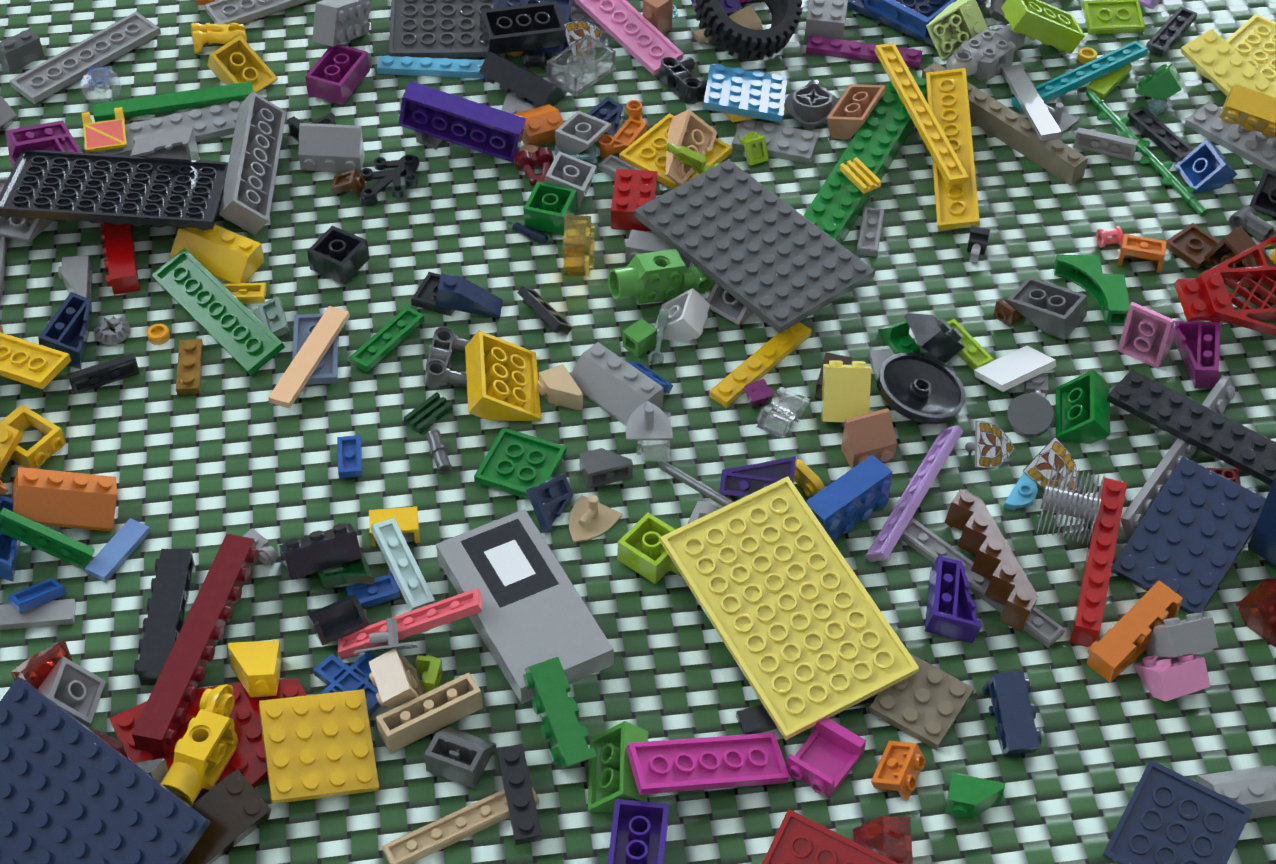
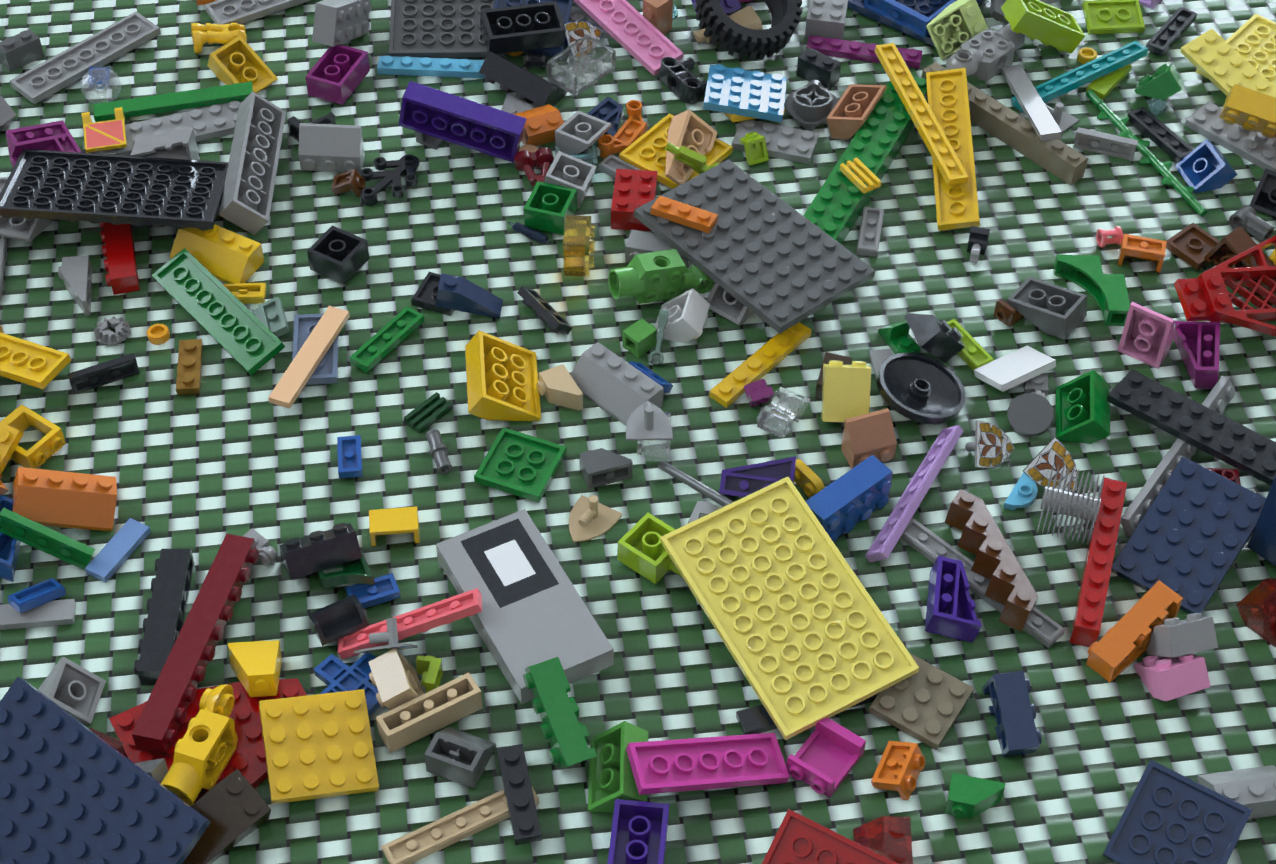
clear red slope [11,640,73,689] -> none
dark blue wedge [38,292,92,370] -> none
light aqua plate [371,518,435,611] -> none
dark grey piece [424,327,470,389] -> none
dark blue wing [526,474,573,533] -> none
none -> orange plate [650,196,718,233]
none -> black brick [796,48,841,90]

